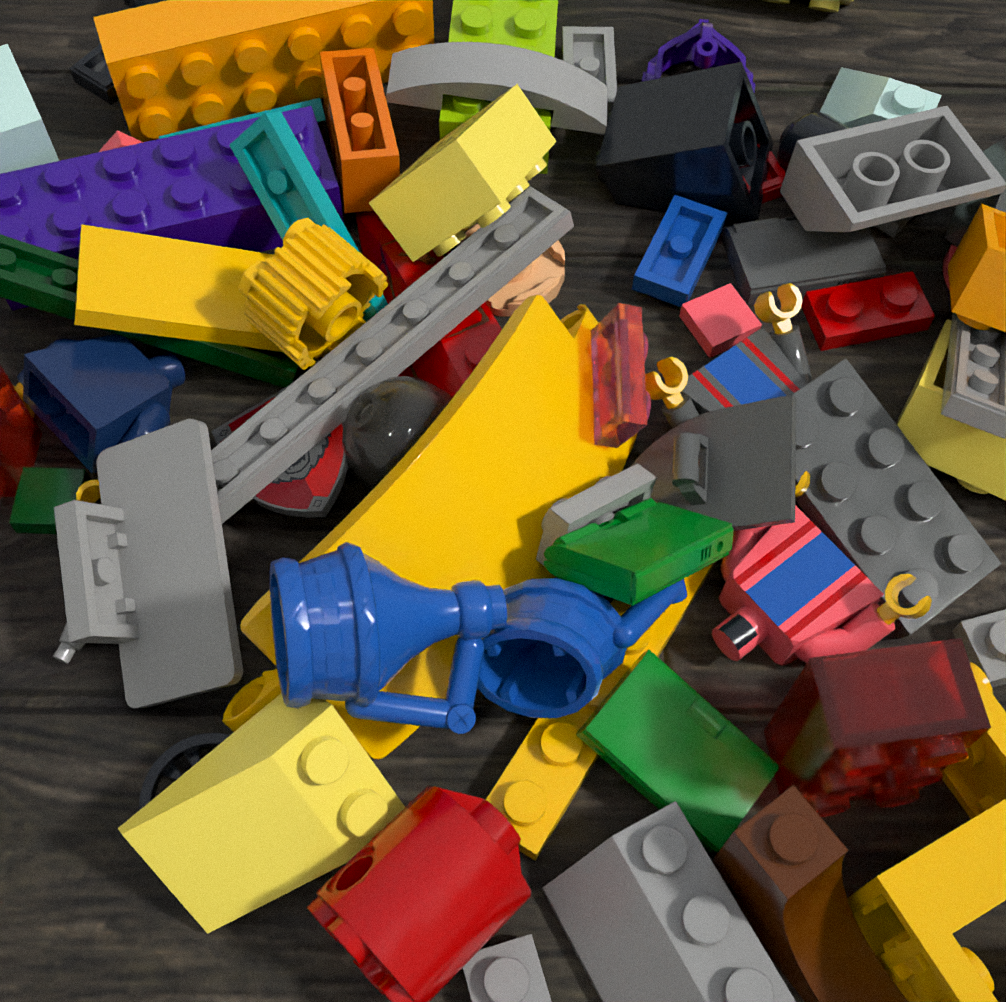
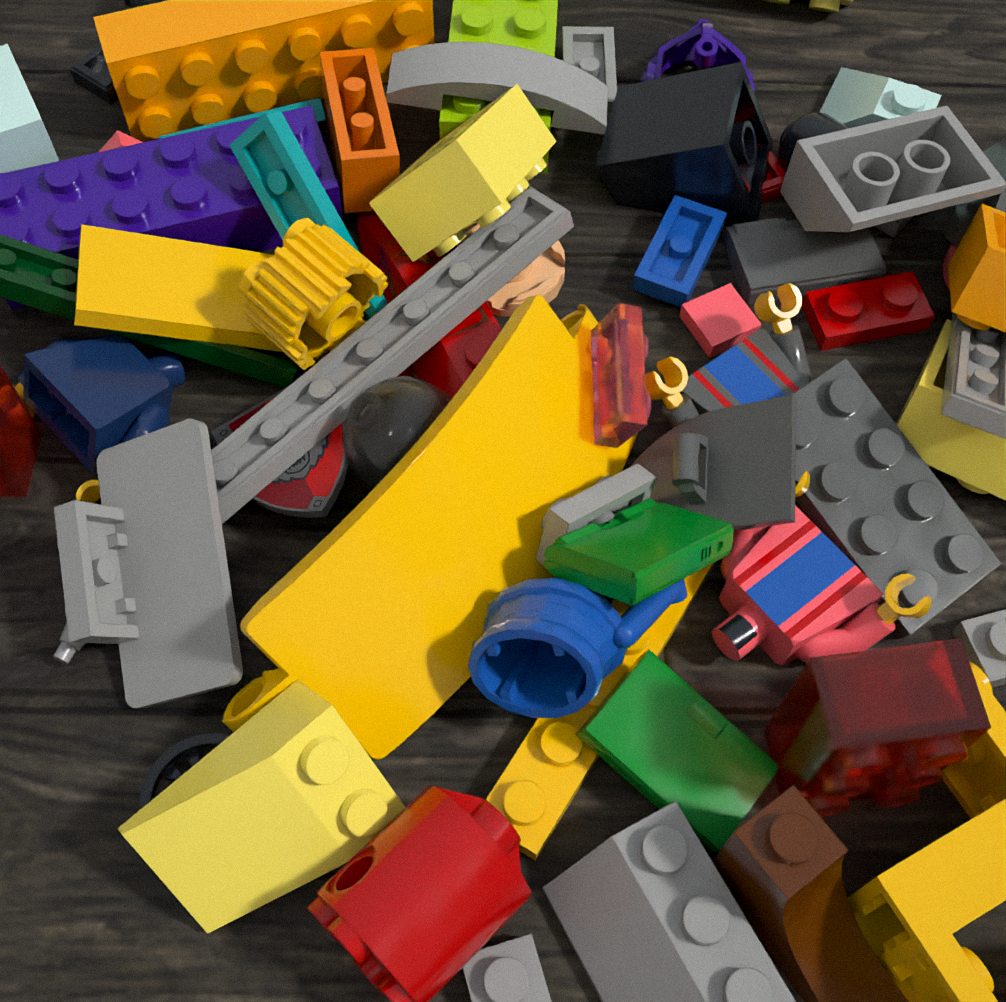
dark green tile [9,467,91,534] -> none
blue piece [270,542,507,734] -> none

